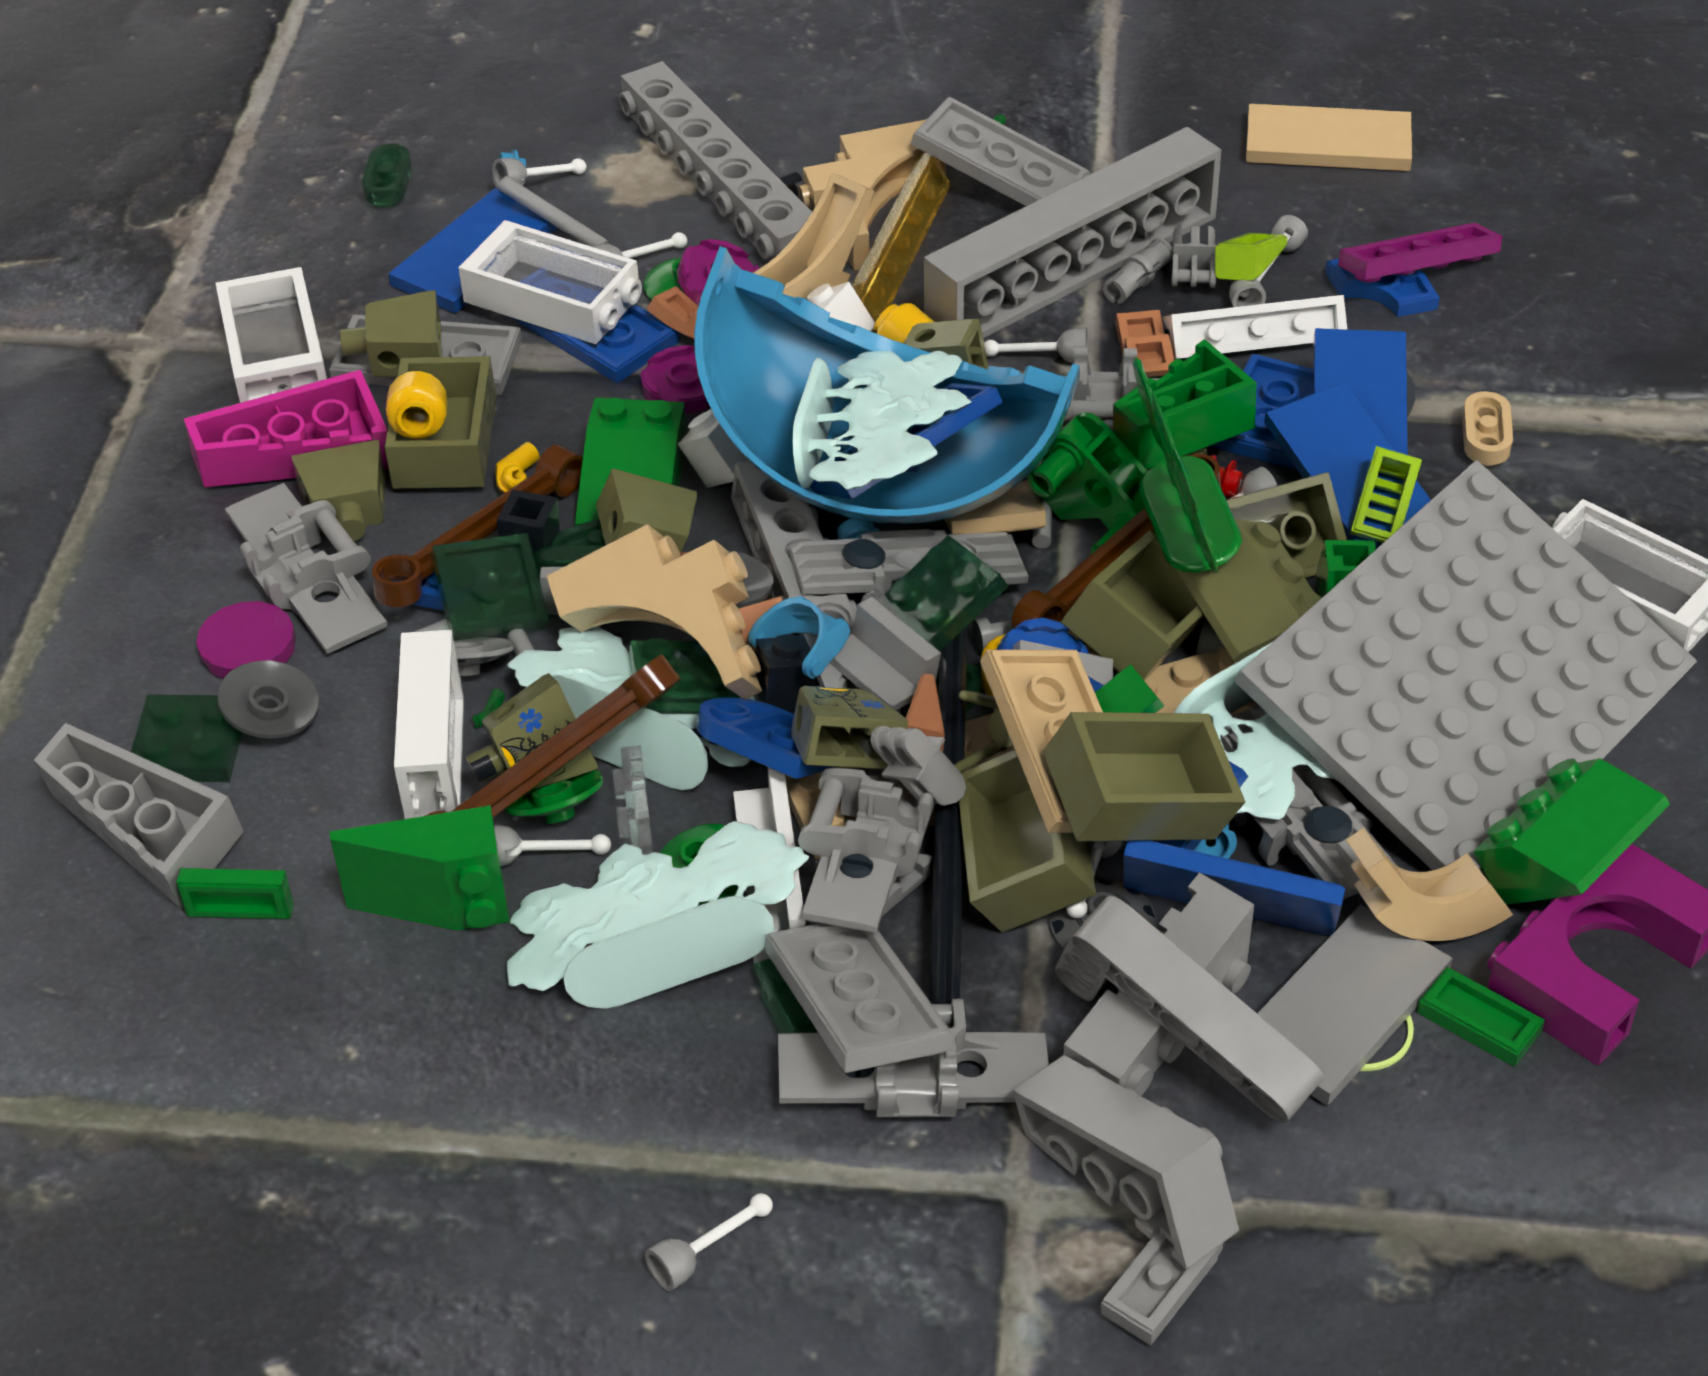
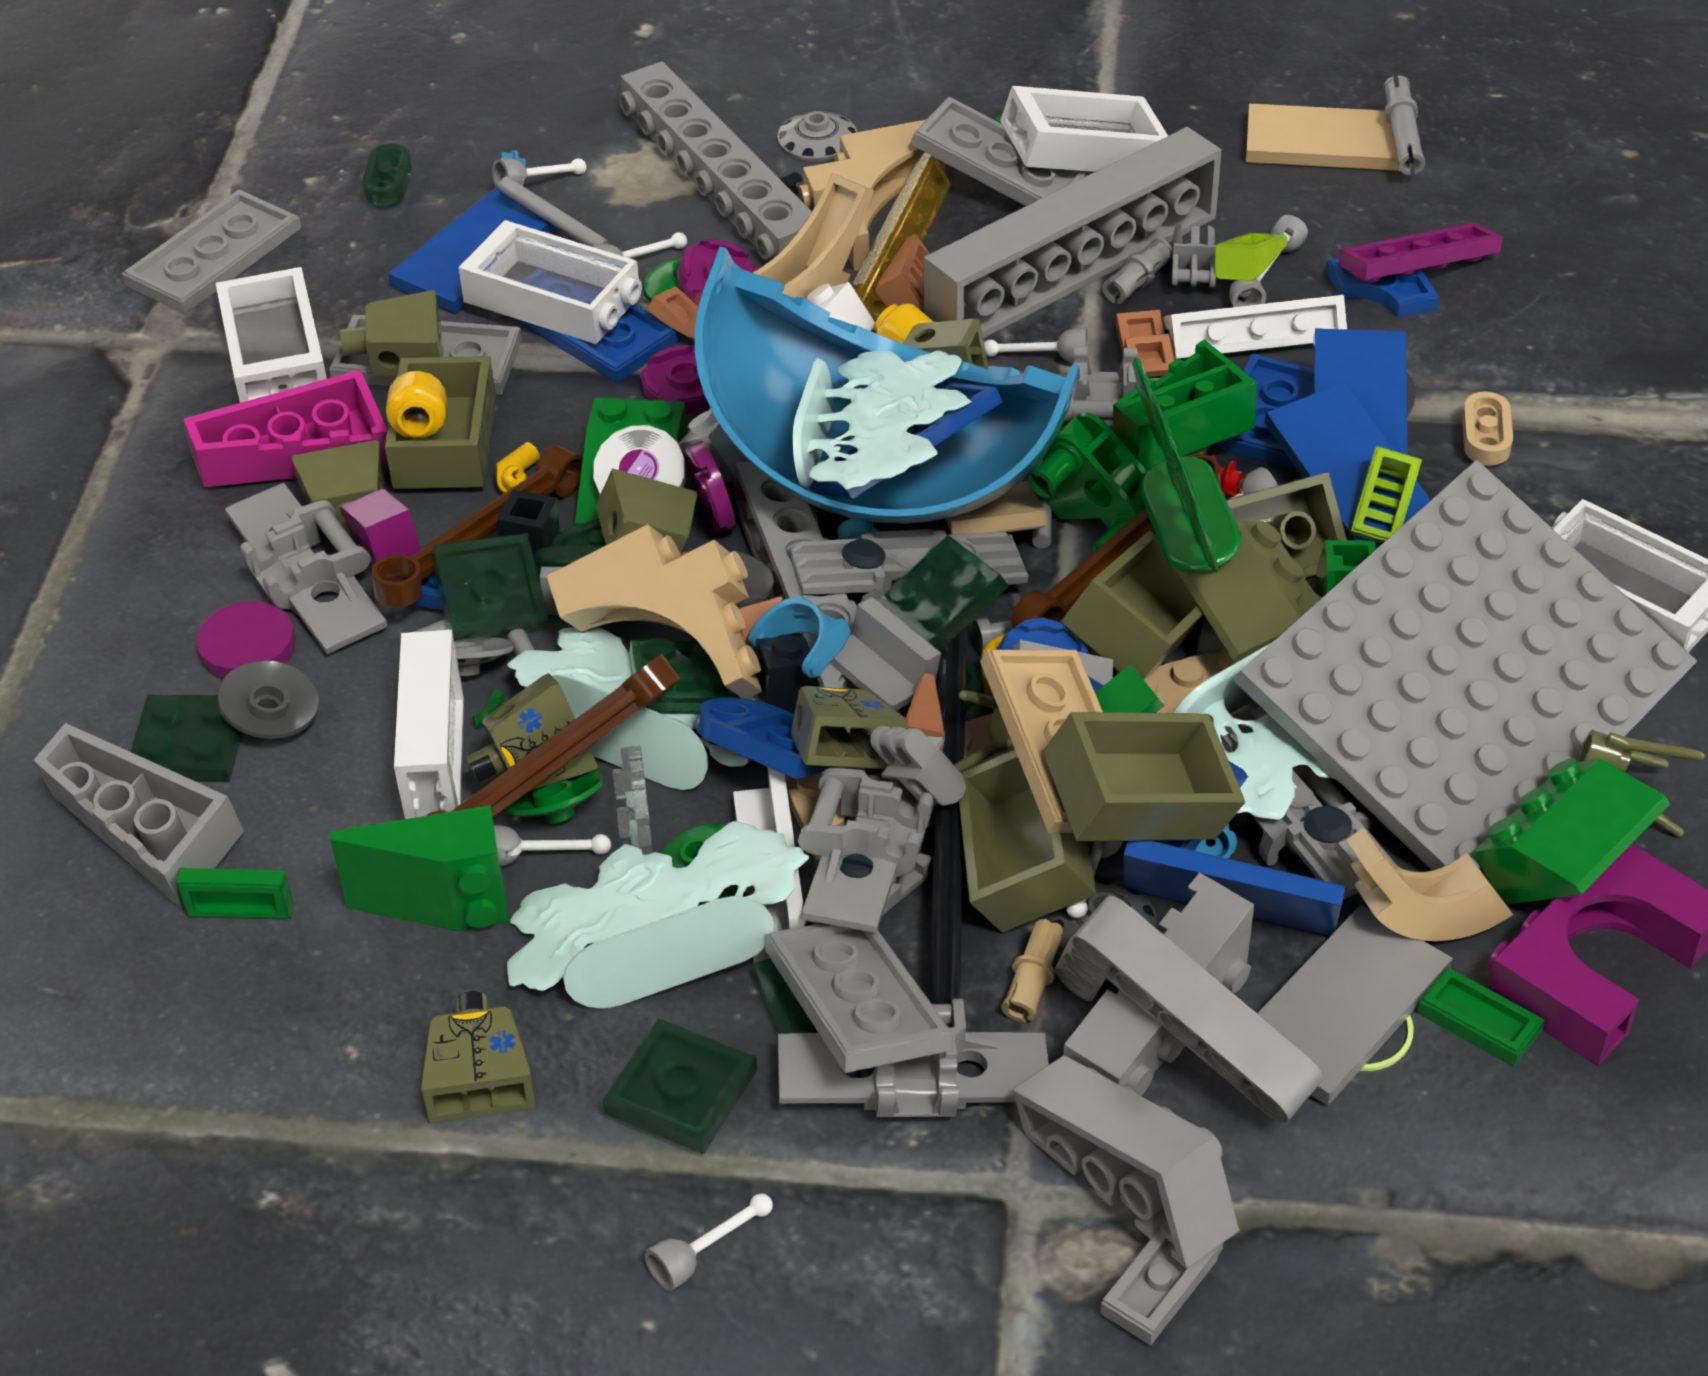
none -> light grey tile [122,190,301,314]
none -> magenta slope [340,489,421,582]
none -> olive torso [421,991,536,1124]
none -> white tile [593,425,687,494]
none -> clear green plate [603,1018,757,1154]
none -> magenta tile [685,441,736,534]
none -> light grey dish [777,111,857,162]
none -> nougat slope [876,233,930,310]
none -> white window [1000,86,1168,172]
none -> tan axle [1001,919,1063,1023]
none -> light grey pin [1383,75,1426,175]
none -> olive plant [1578,730,1705,837]

